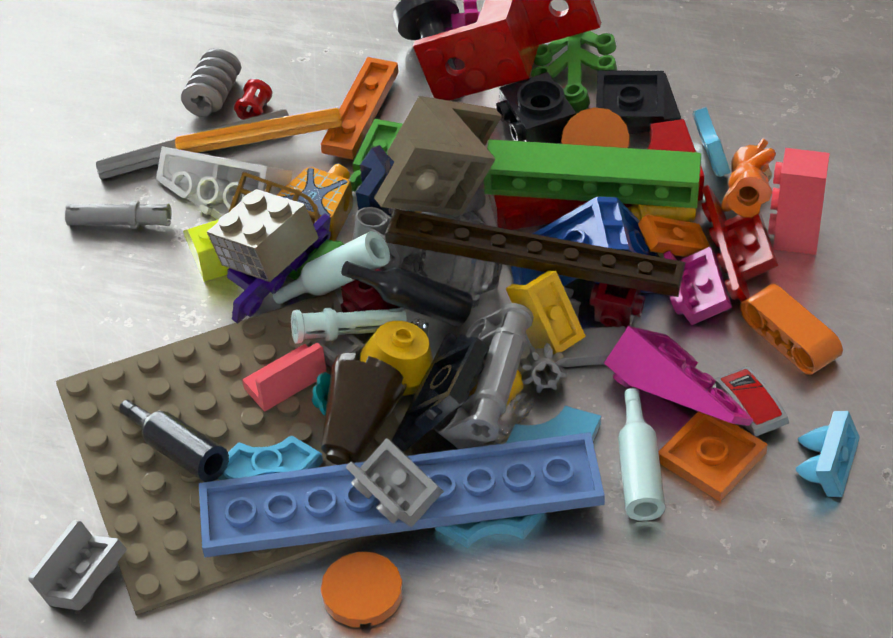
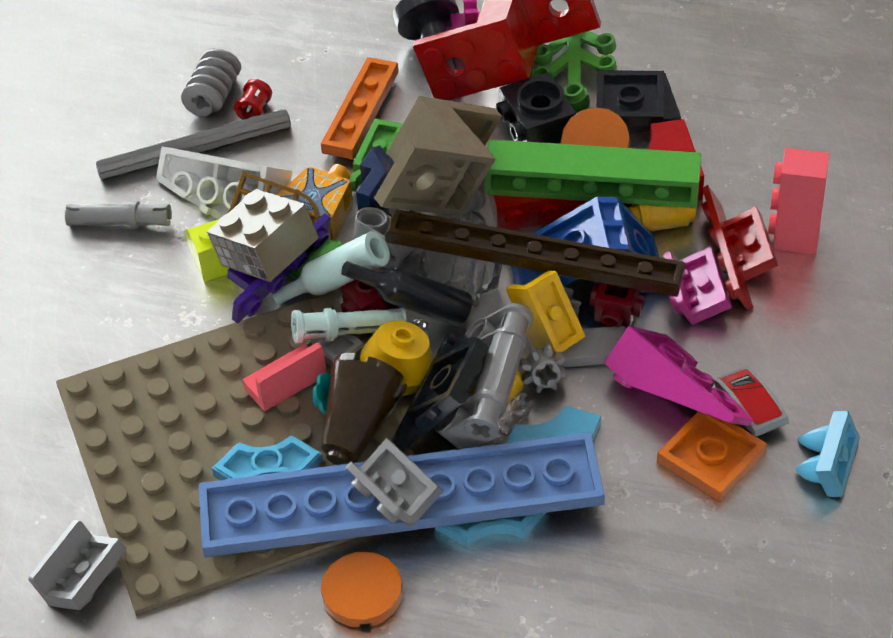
black piece [119,400,229,482] -> none
light orange axle [175,107,342,153] -> none
light aqua piece [618,388,666,521] -> none
orange plate [638,215,710,257] -> none
medium azure tile [692,107,731,177] -> none
orange piece [721,139,776,218] -> none
orange beam [740,284,843,375] -> none

